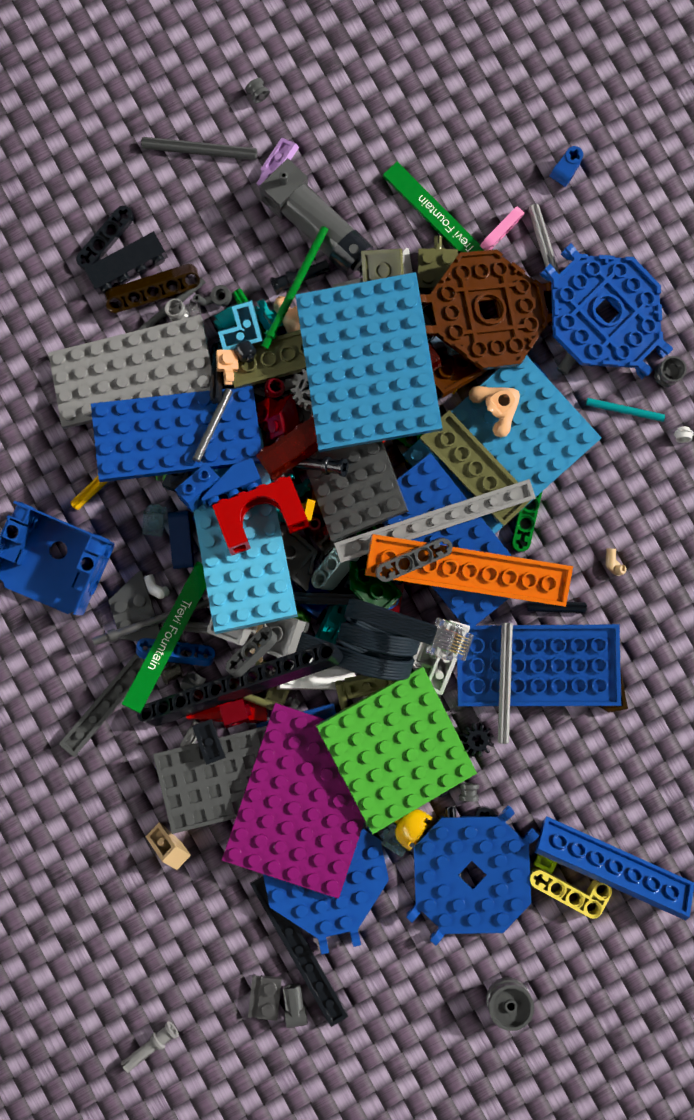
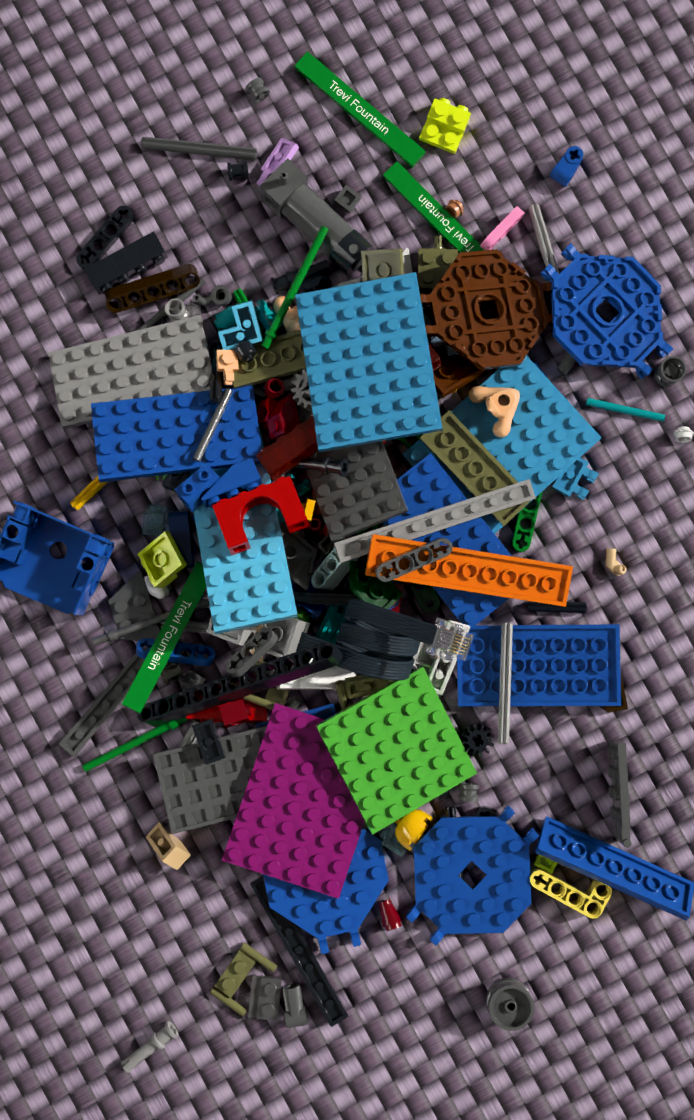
none -> green bar [82,717,188,772]
none -> neon yellow plate [138,531,187,588]
none -> olive plate [210,942,277,1017]
none -> black bush [227,161,249,181]
none -> green tile [295,51,426,168]
none -> black beam [296,273,332,294]
none -> dark grey plate [334,185,362,214]
none -> dark red cone [379,899,402,931]
none -> dark green plate [410,583,440,613]
none -> neon yellow plate [419,98,471,154]
none -> nougat plate [445,199,463,219]
none -> dark azure plate [552,458,599,500]
none -> dark grey hinge [607,740,632,848]

